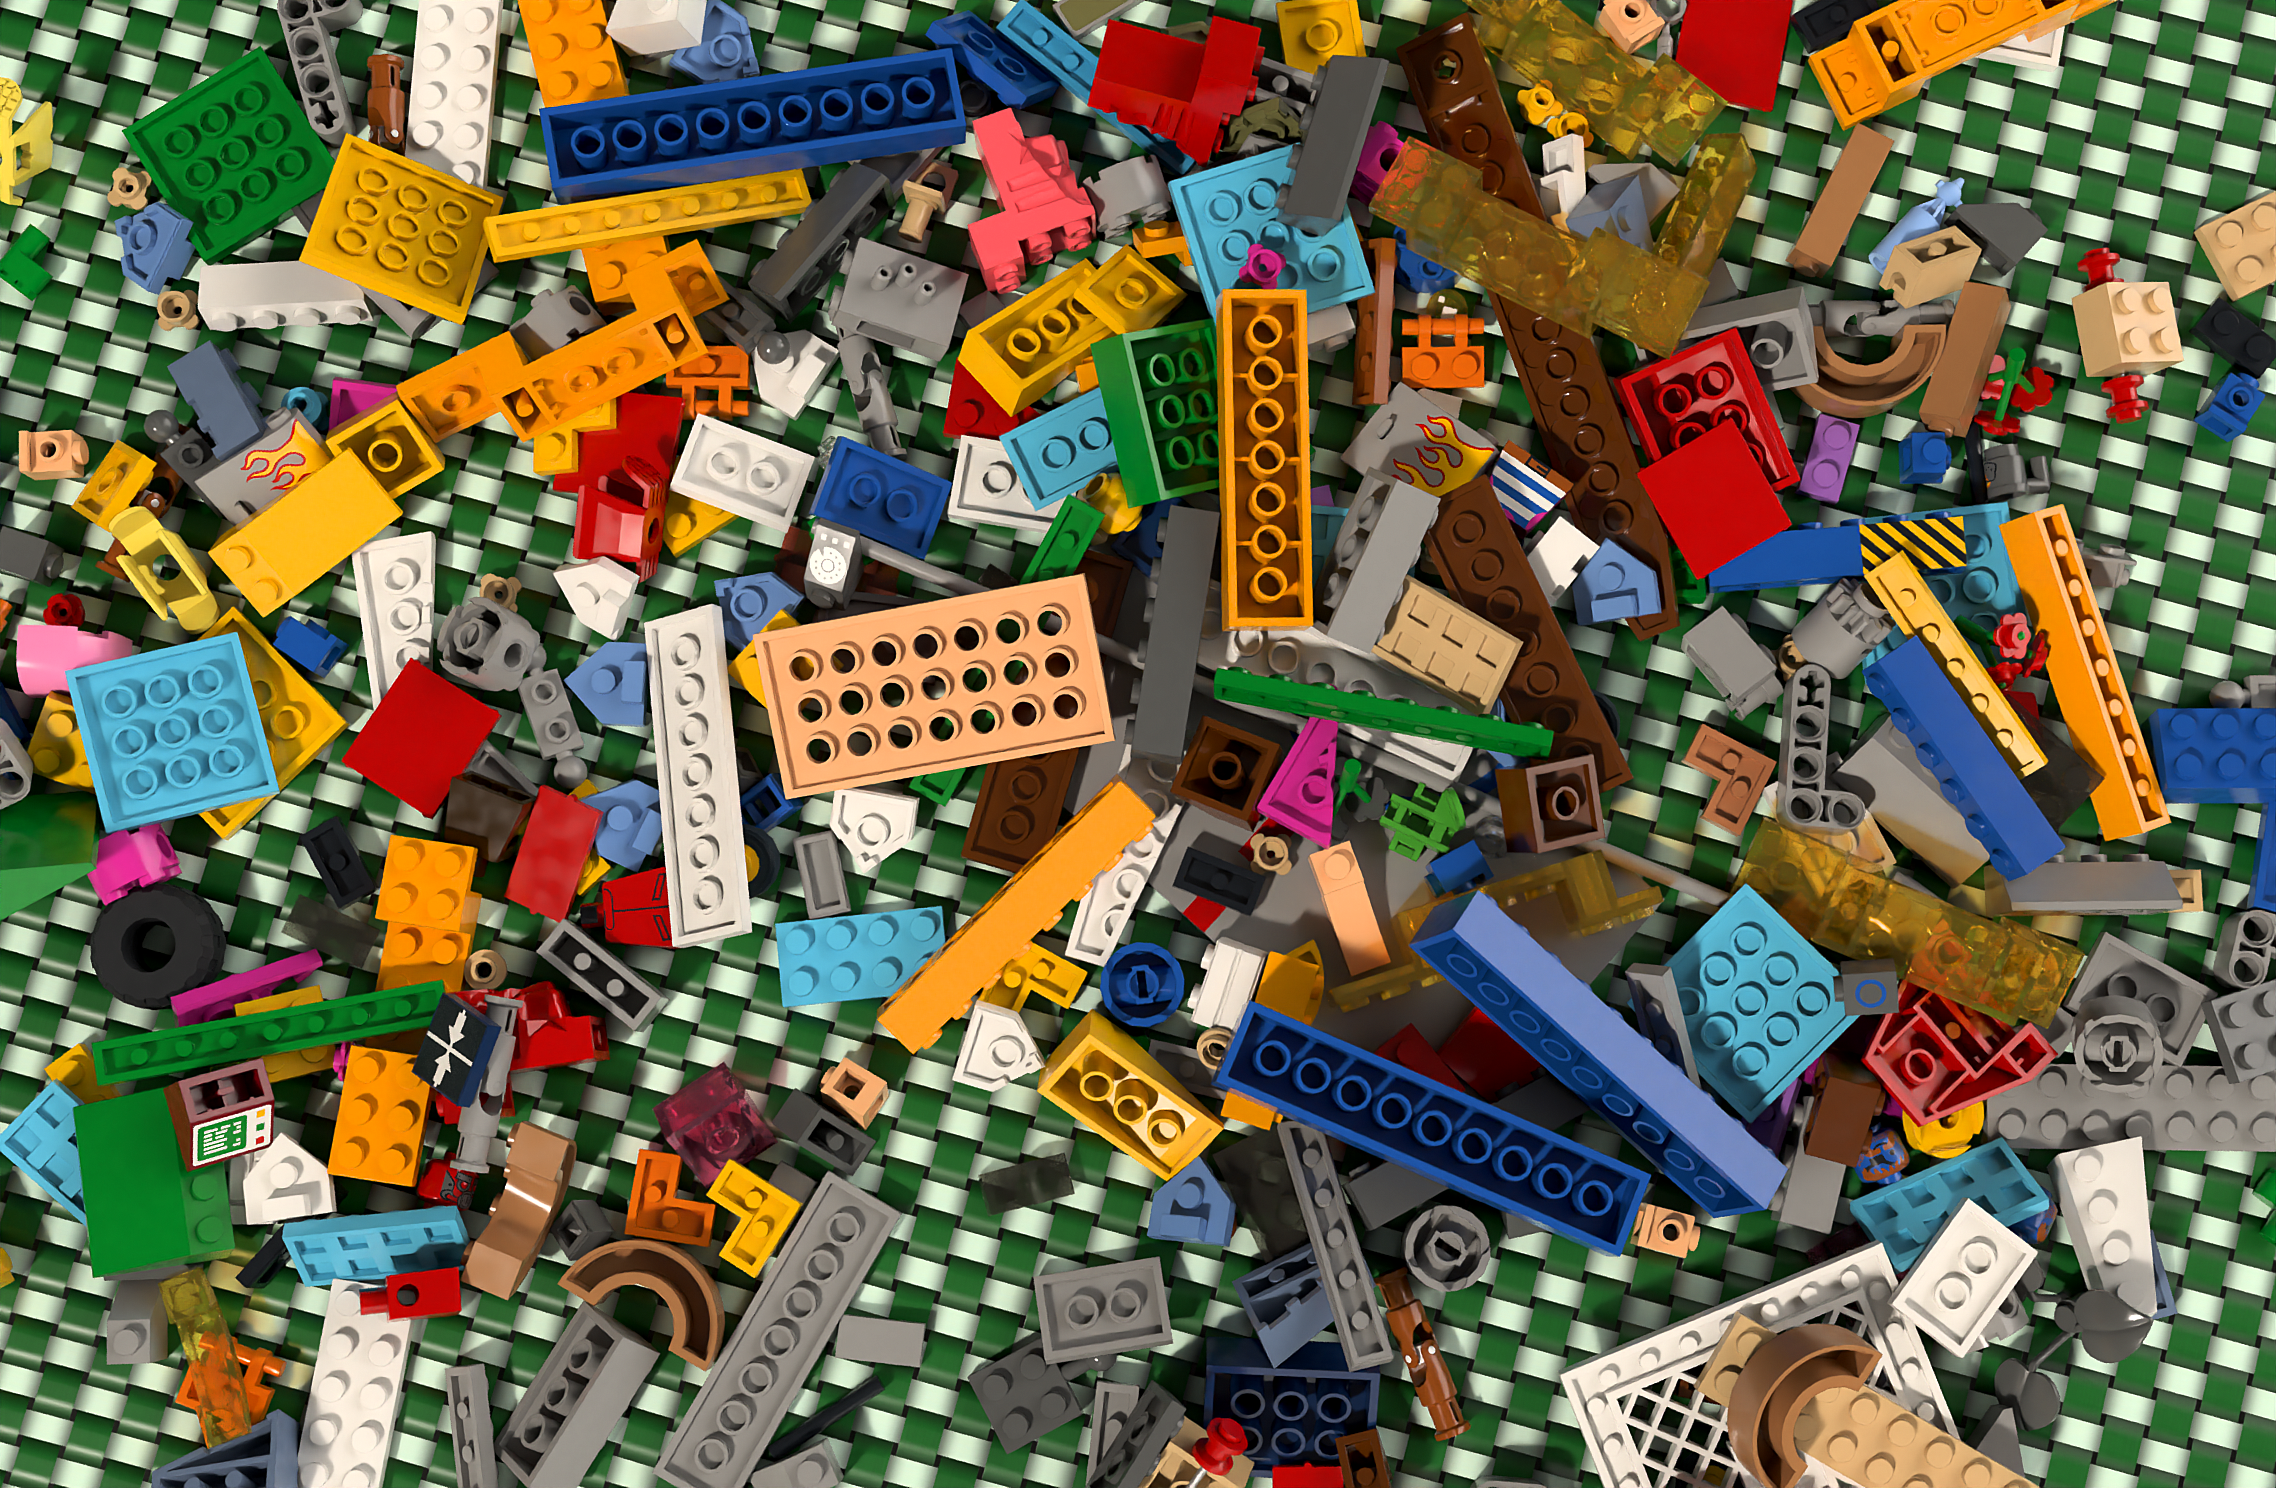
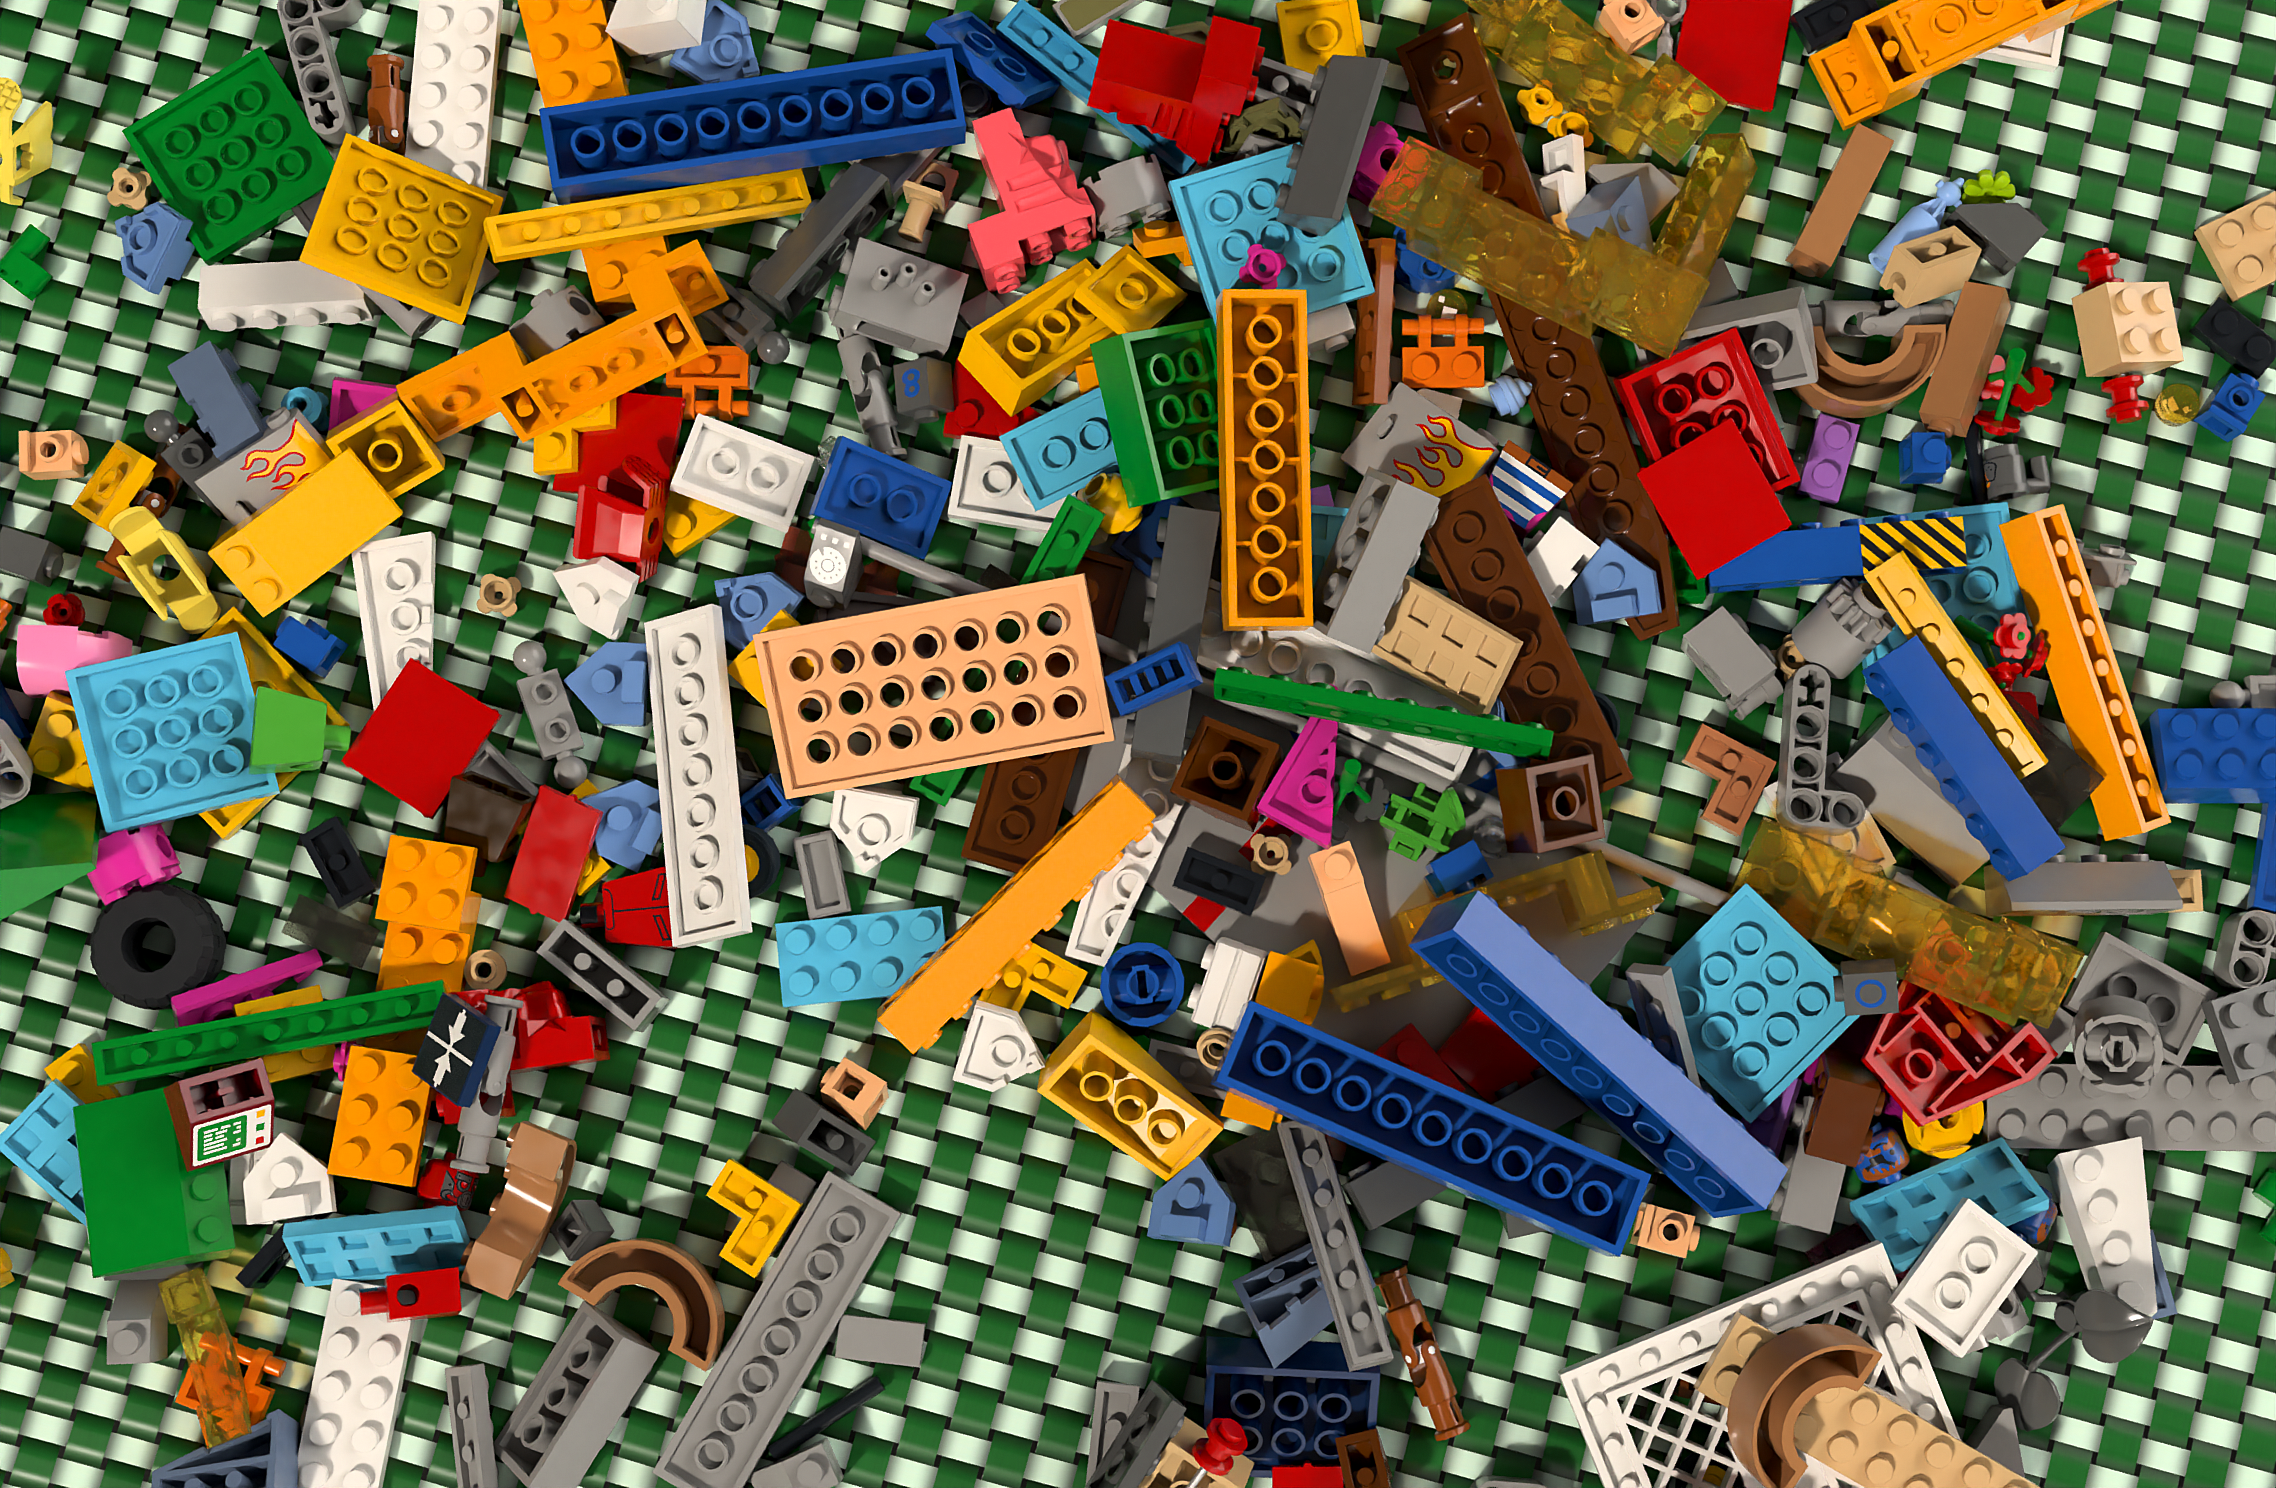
tan plate [157,290,199,331] -> none
light grey brick [437,597,540,691] -> none
orange plate [624,1149,718,1247] -> none
clear pink slope [652,1062,778,1188] -> none
white plate [751,330,840,421] -> none
dark grey plate [967,1336,1118,1454] -> none
clear smoke slope [978,1152,1075,1216] -> none
light grey plate [1033,1256,1173,1365] -> none
light grey brick [1400,1204,1491,1292] -> none
none -> bright green torso [248,686,351,774]
none -> dark grey brick [893,356,955,423]
none -> blue slope [1104,641,1203,716]
none -> light blue plate [1488,375,1532,416]
none -> lime plant [1961,169,2016,204]
none -> clear yellow tile [2154,384,2200,427]

